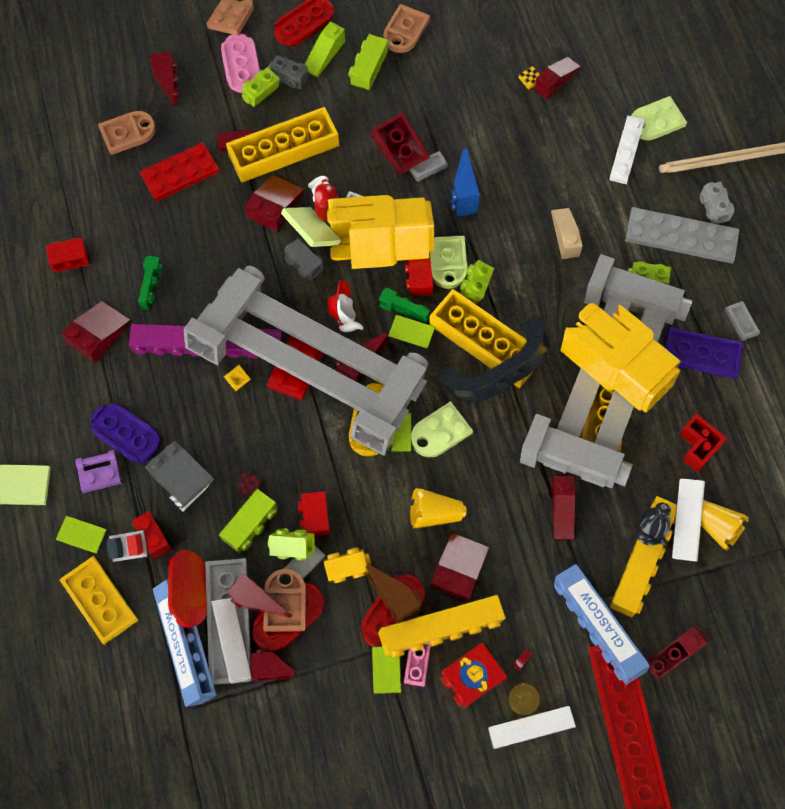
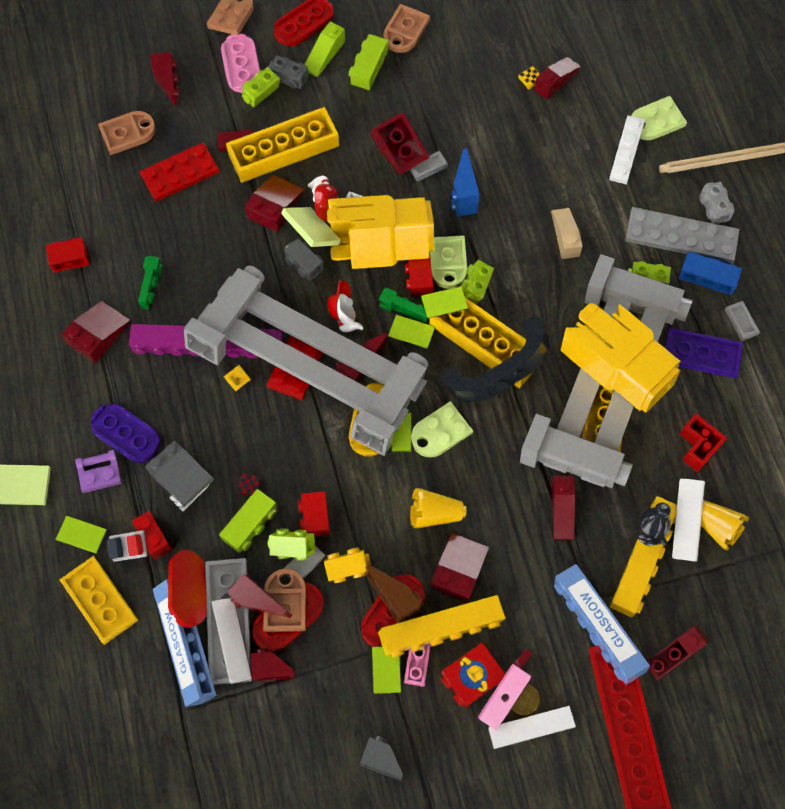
none -> dark grey slope [360,736,403,781]
none -> lime piece [421,287,468,318]
none -> bright pink tile [478,664,531,730]
none -> blue brick [678,252,742,295]

